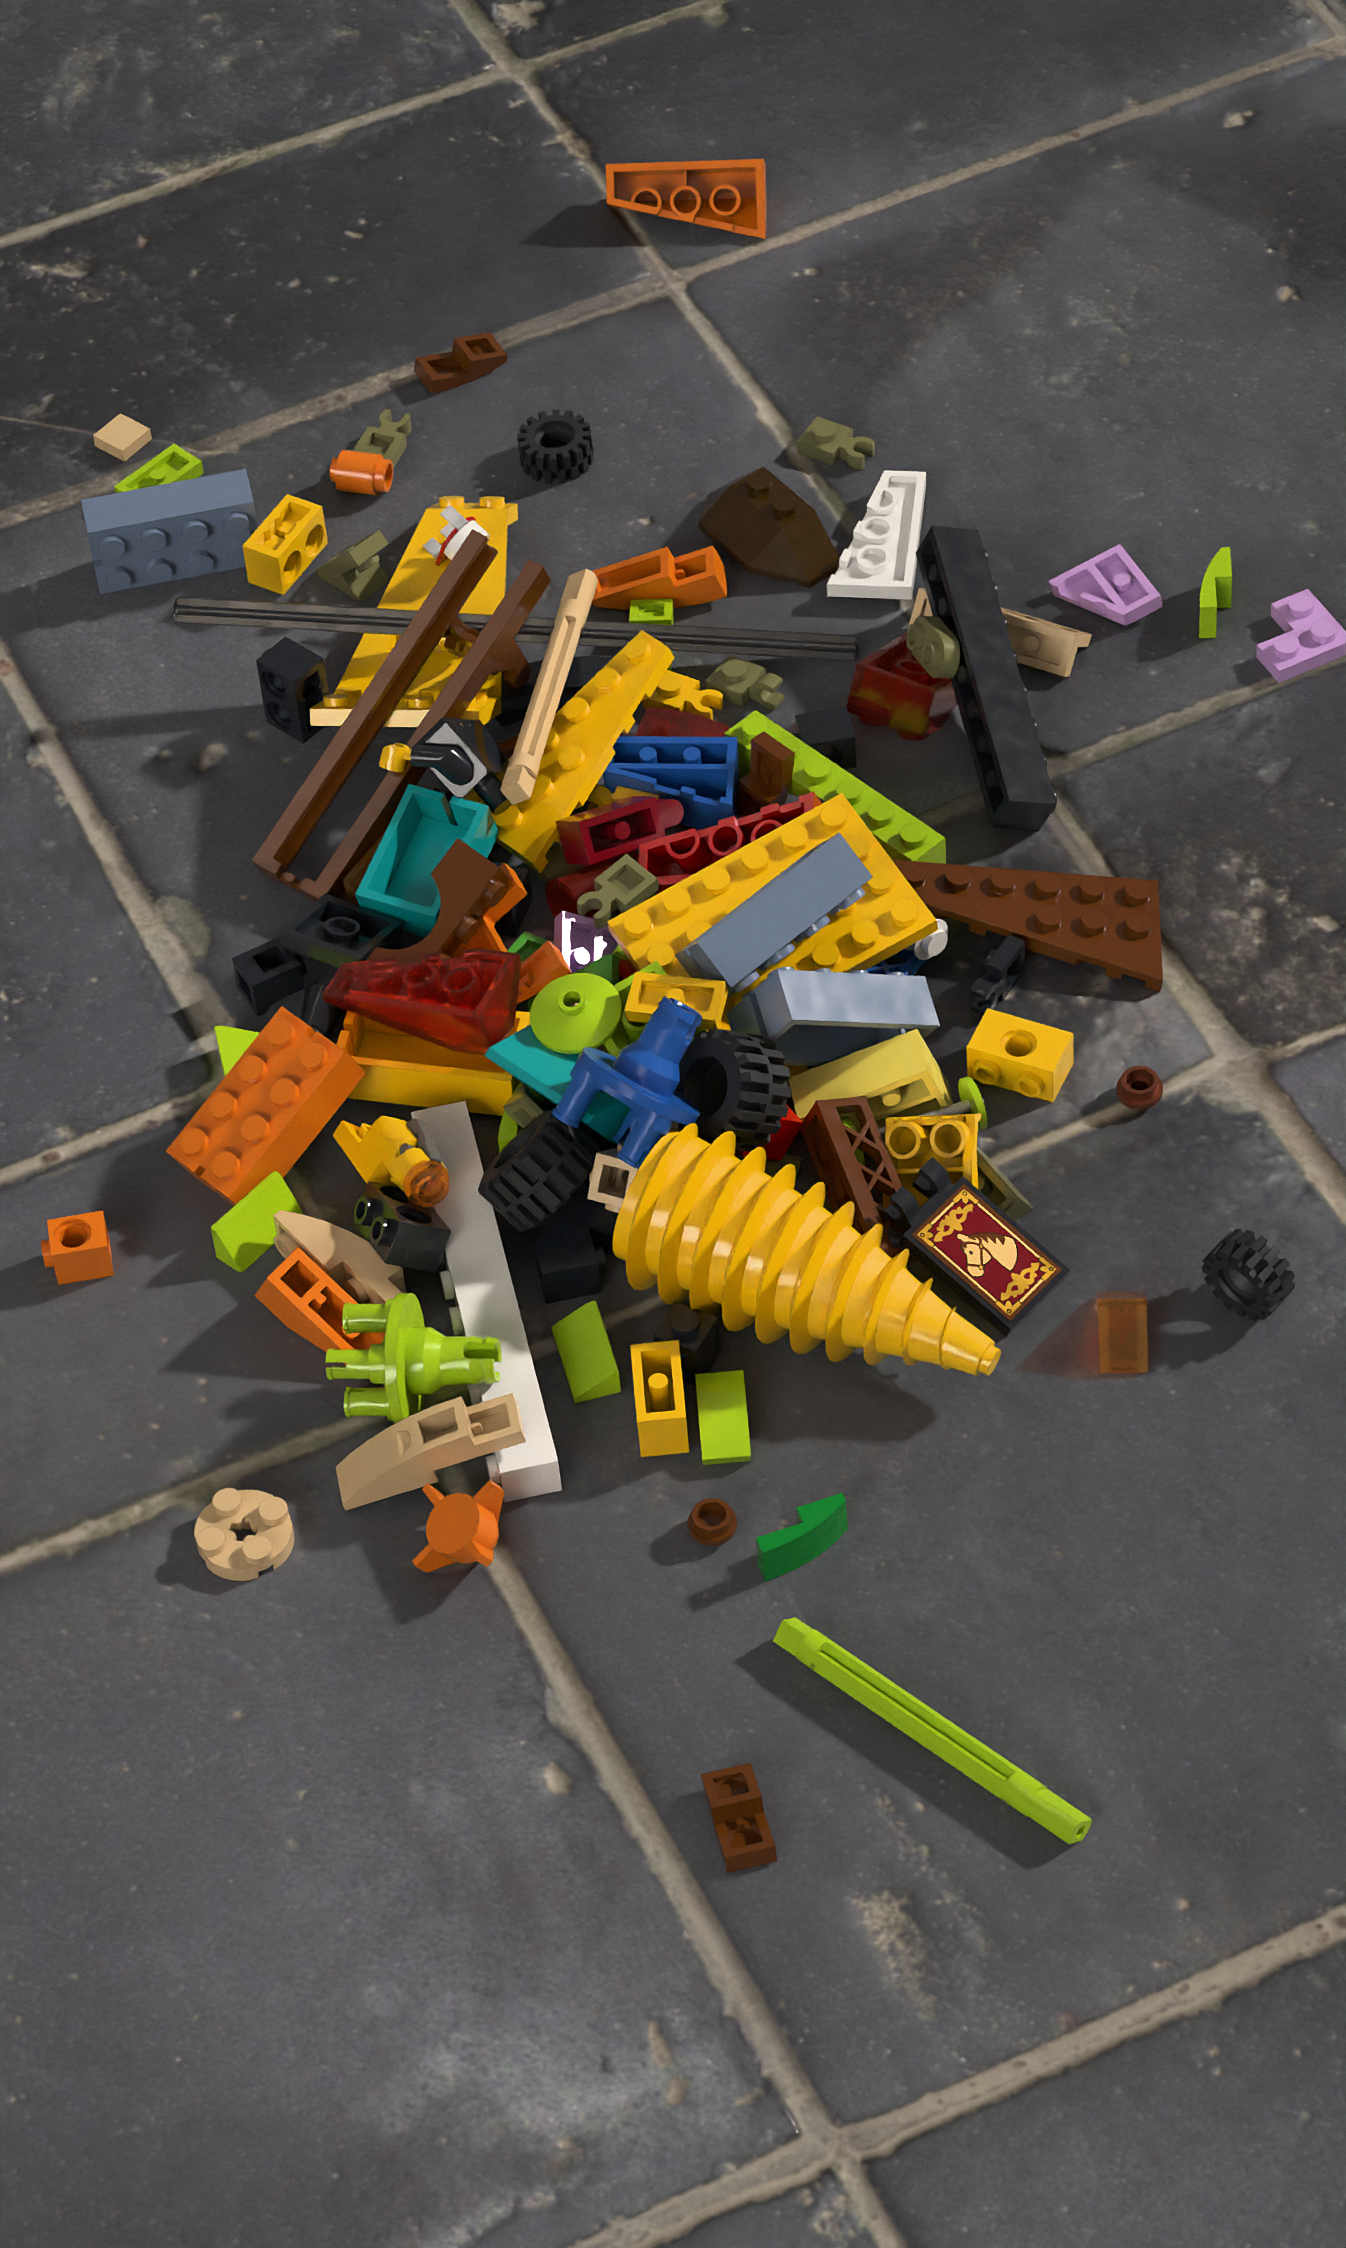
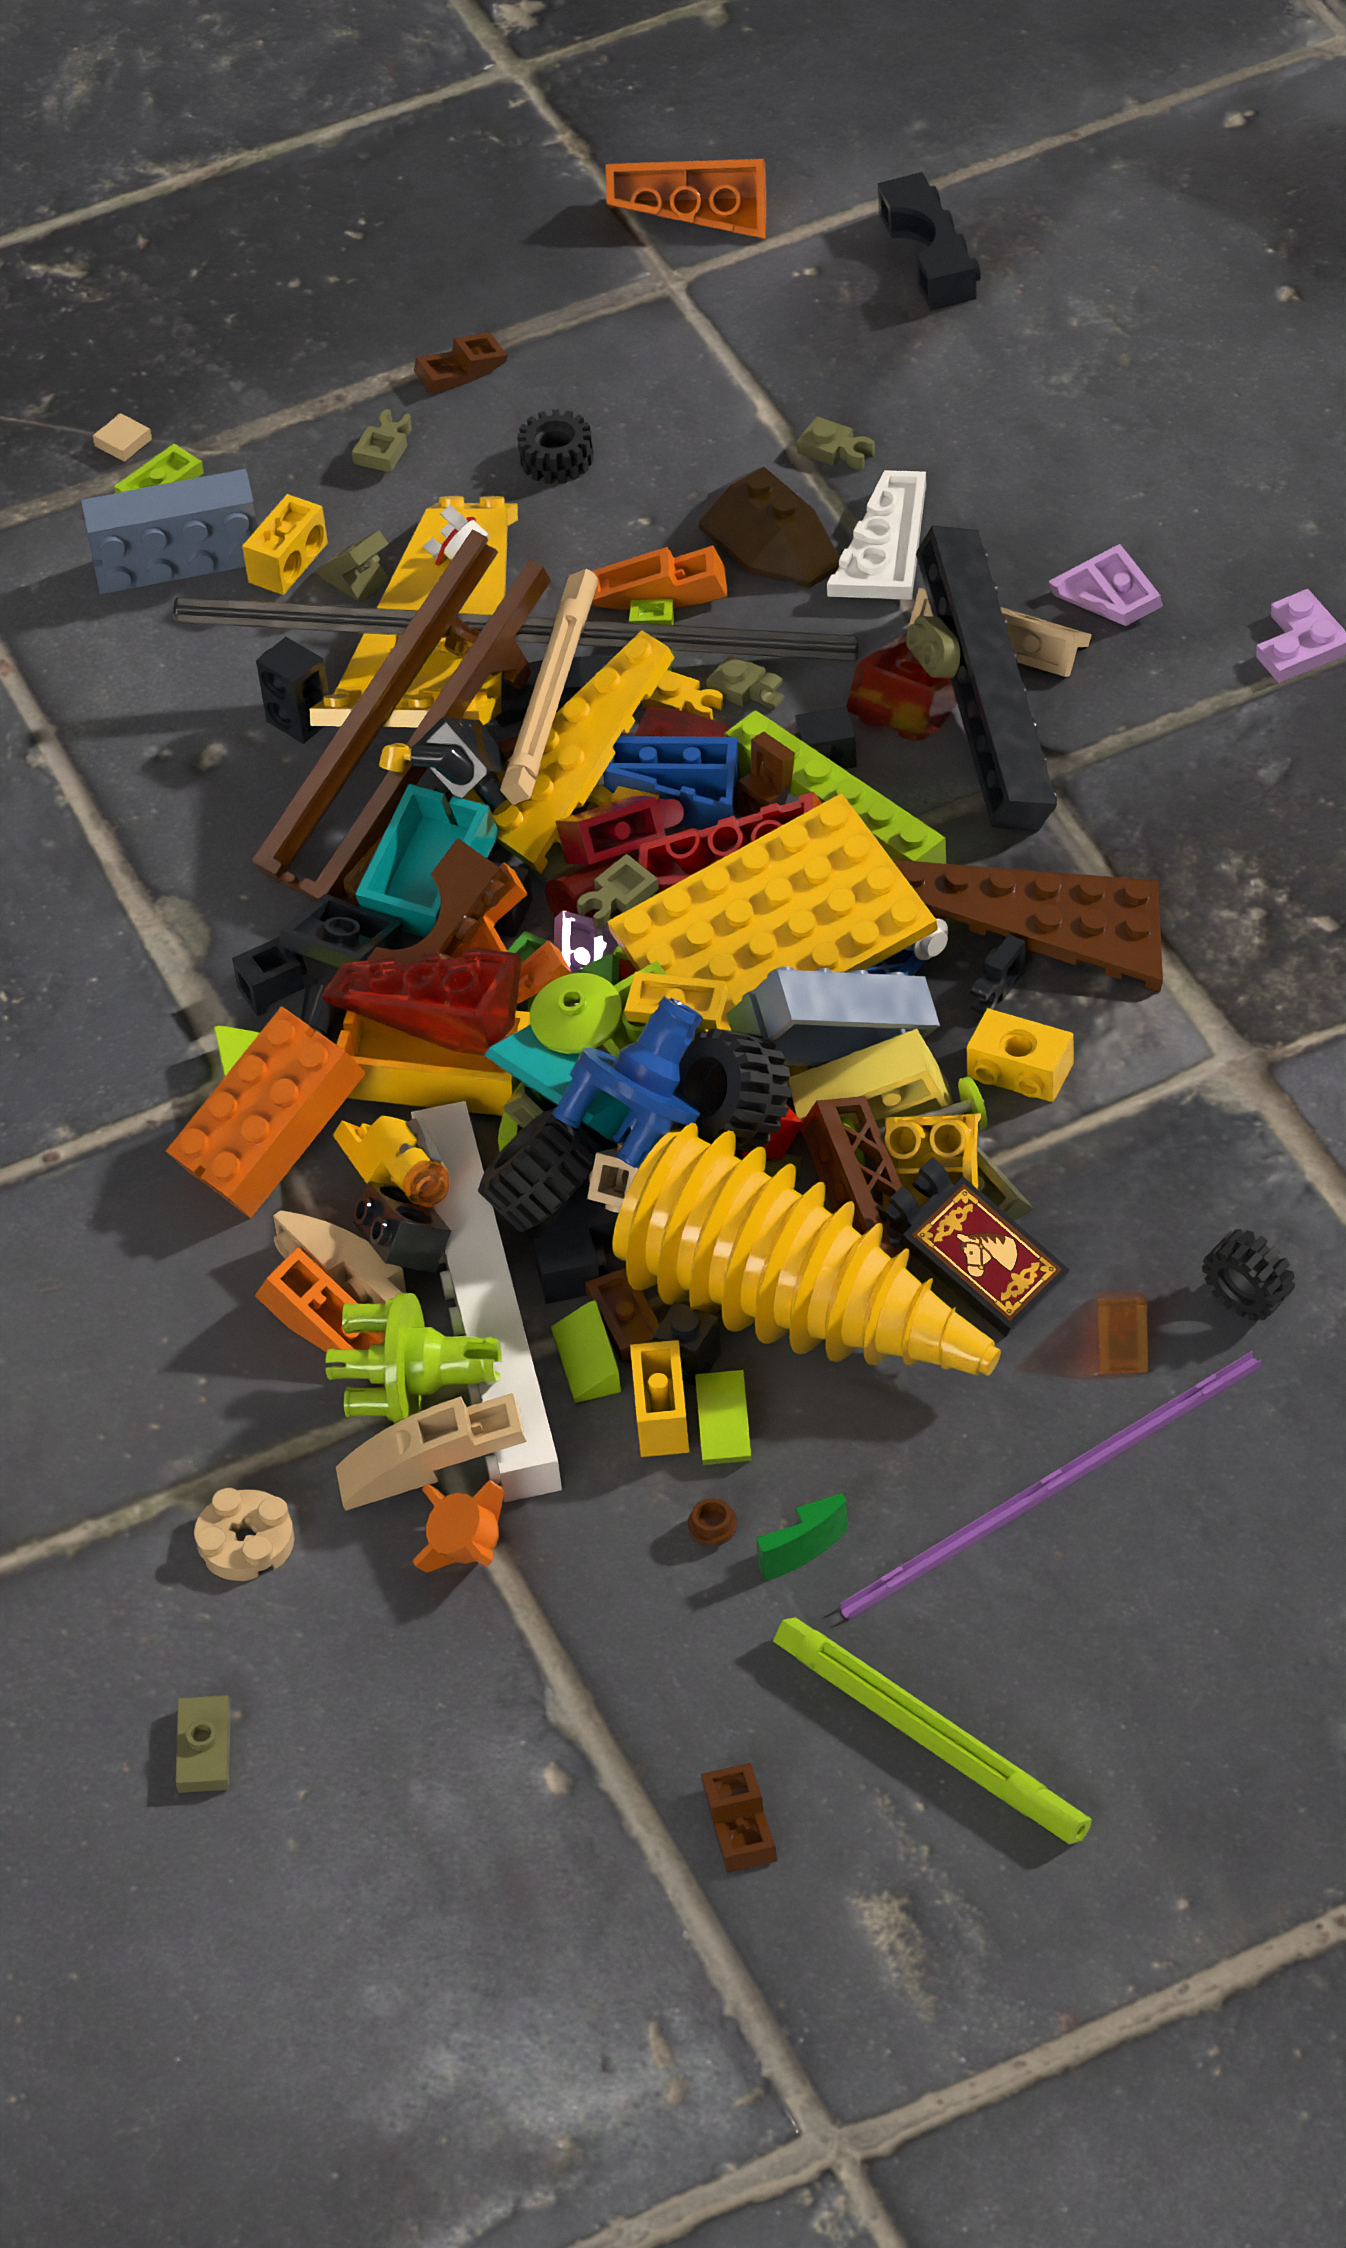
orange brick [41,1210,114,1285] -> none
lime slope [211,1171,303,1272] -> none
orange brick [330,450,393,496] -> none
sand blue piece [675,833,873,998] -> none
copper plate [1116,1066,1163,1109] -> none
lime slope [1199,547,1232,638] -> none
none -> olive plate [176,1695,231,1793]
none -> reddish brown plate [585,1267,660,1362]
none -> medium lavender piece [840,1351,1262,1620]
none -> black arch [878,172,981,310]

